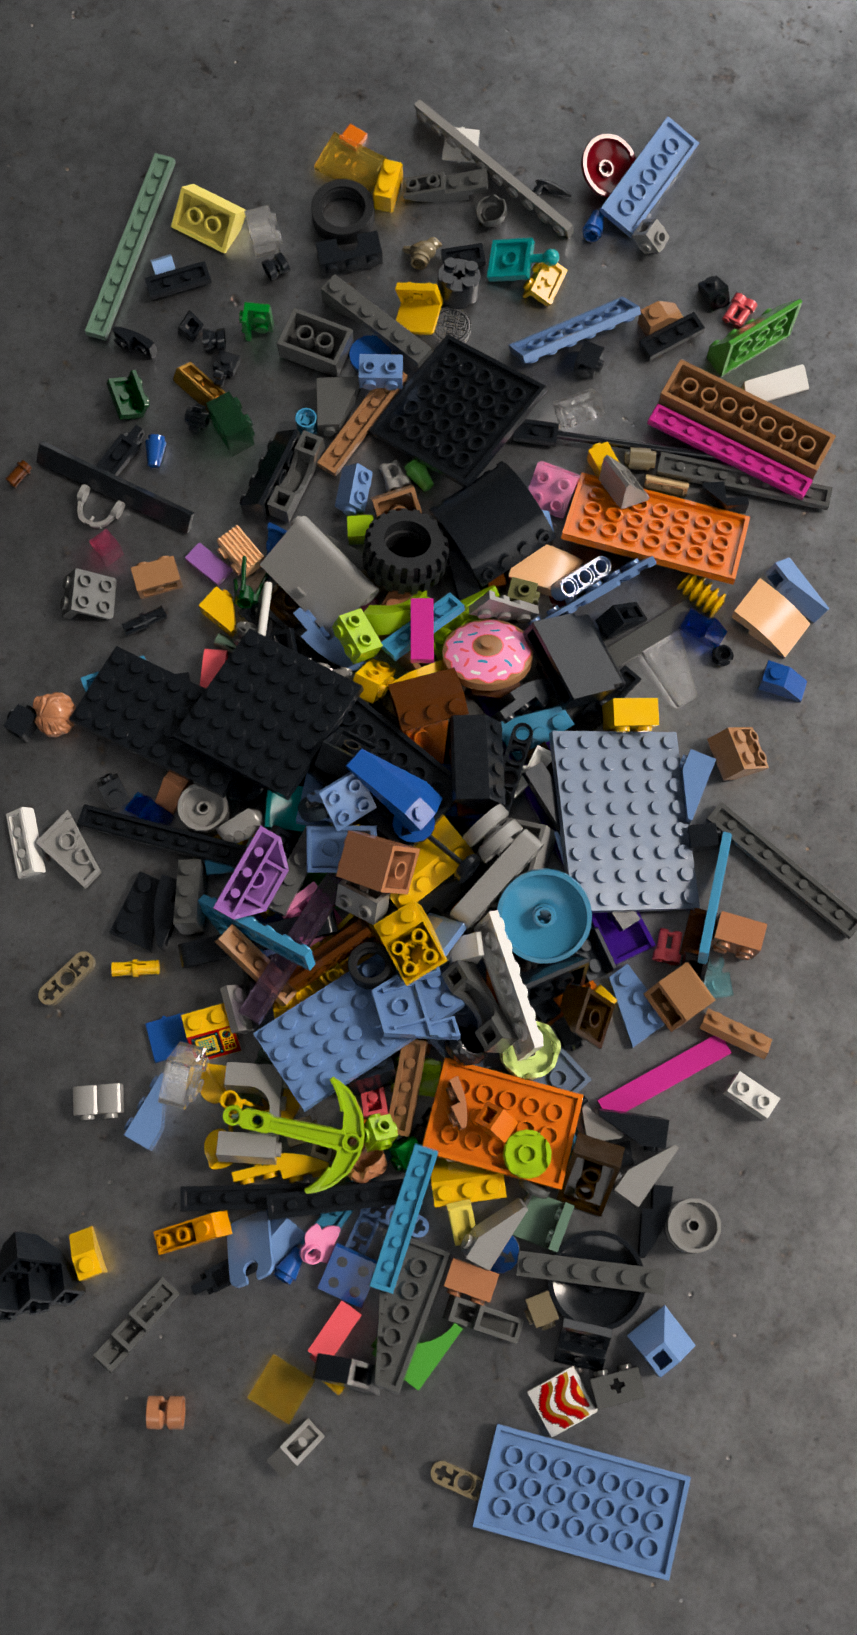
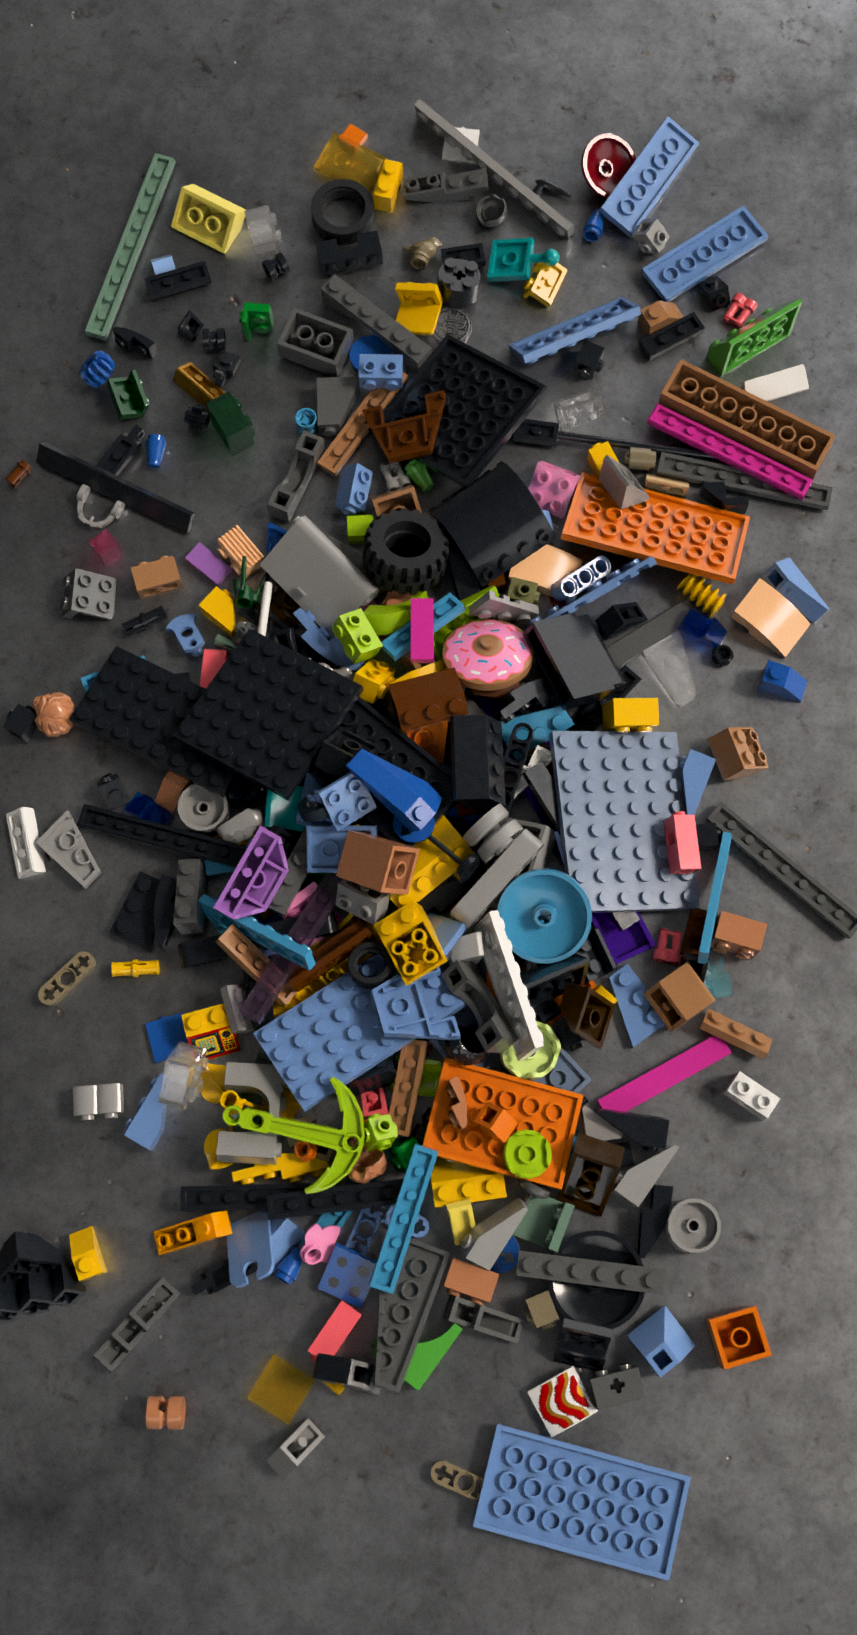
black slope [239,429,300,523] -> none
none -> blue gear [79,350,115,388]
none -> medium blue piece [166,614,205,657]
none -> orange plate [294,1140,317,1162]
none -> reddish brown wing [362,390,446,464]
none -> medium blue plate [641,205,768,302]
none -> coral brick [663,811,701,874]
none -> orange brick [705,1305,772,1370]

